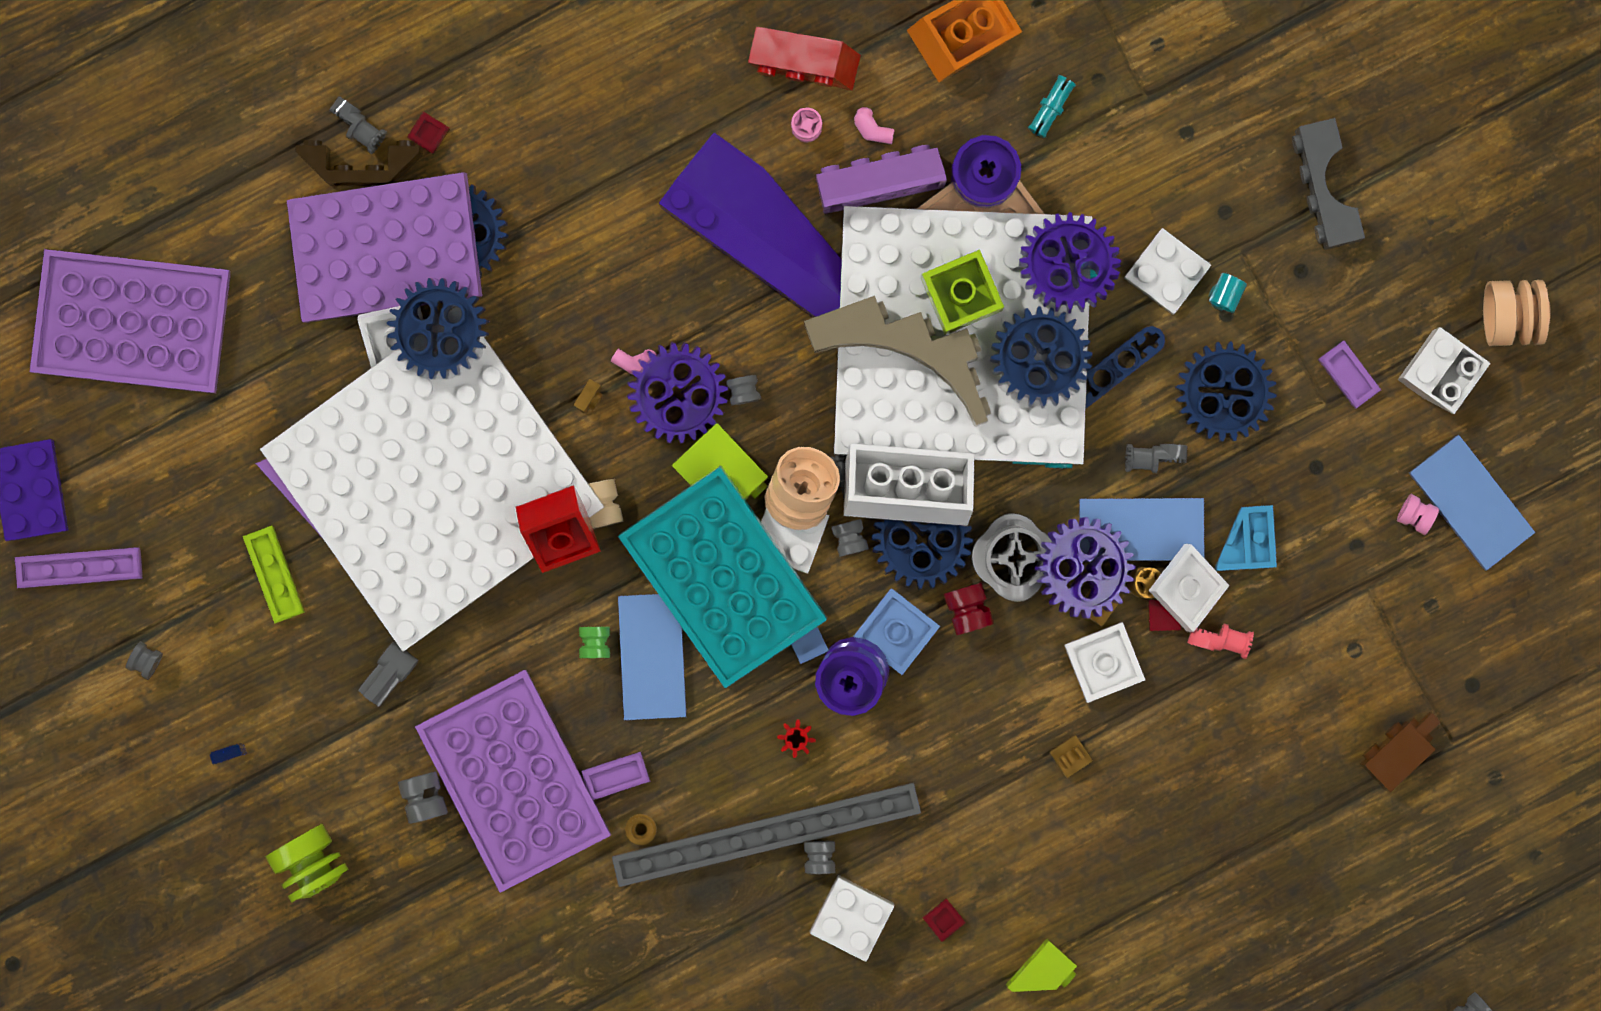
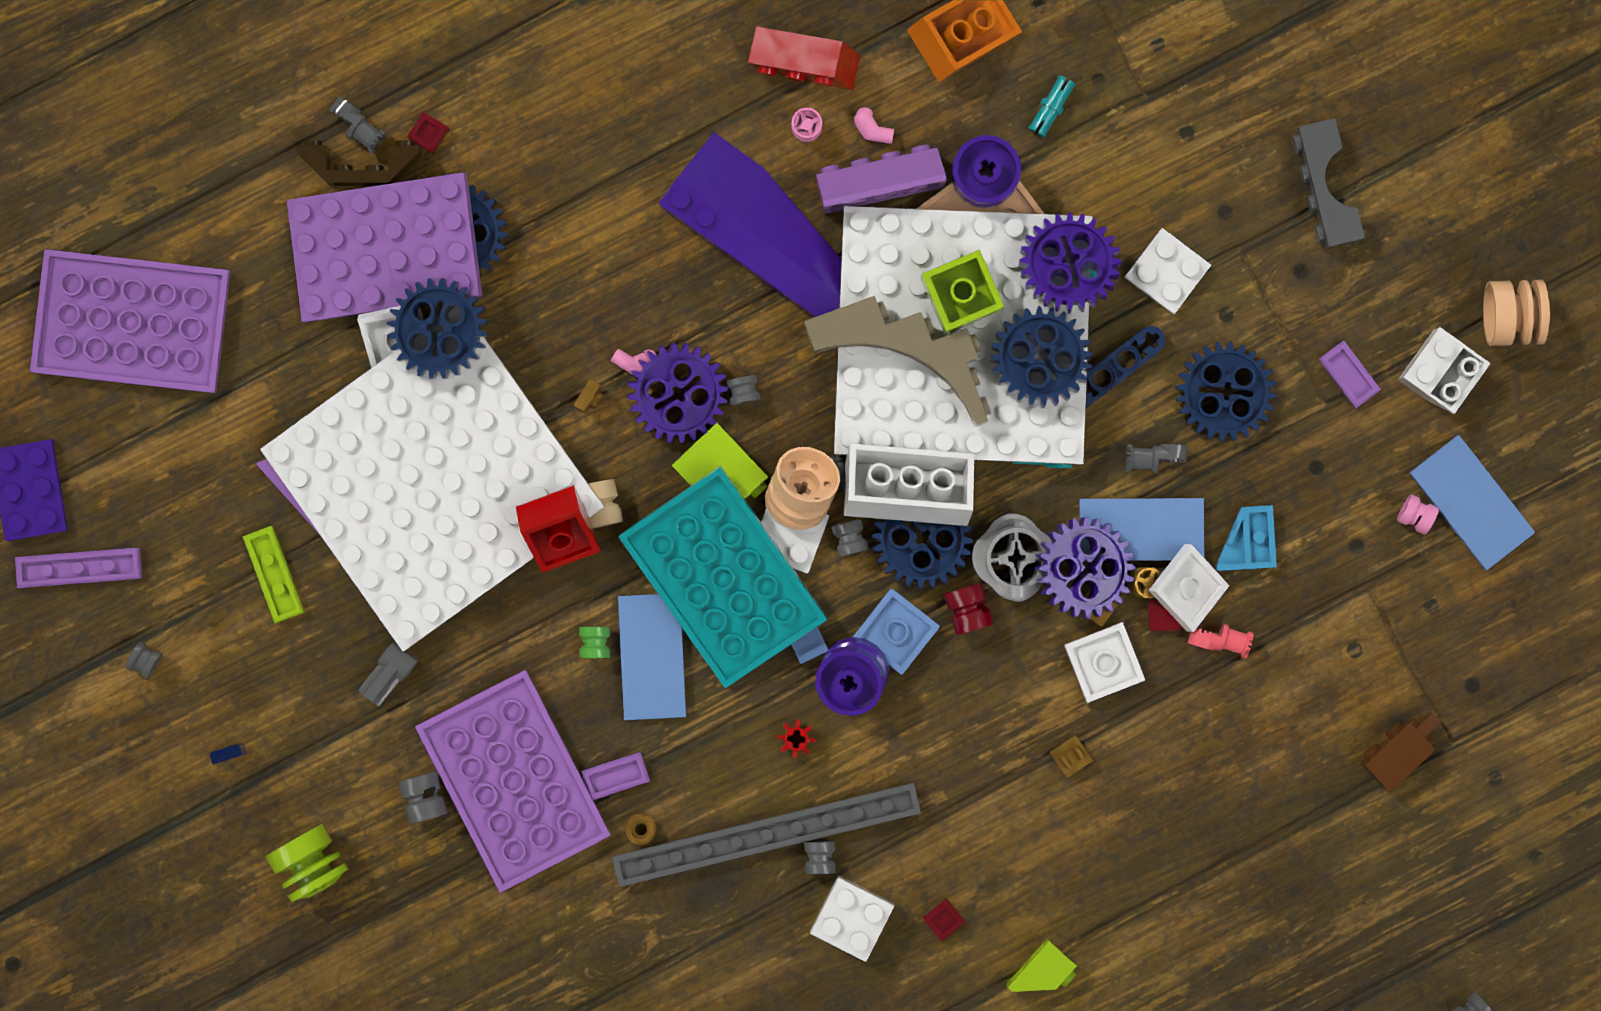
teal piece [1209,273,1247,313] -> none

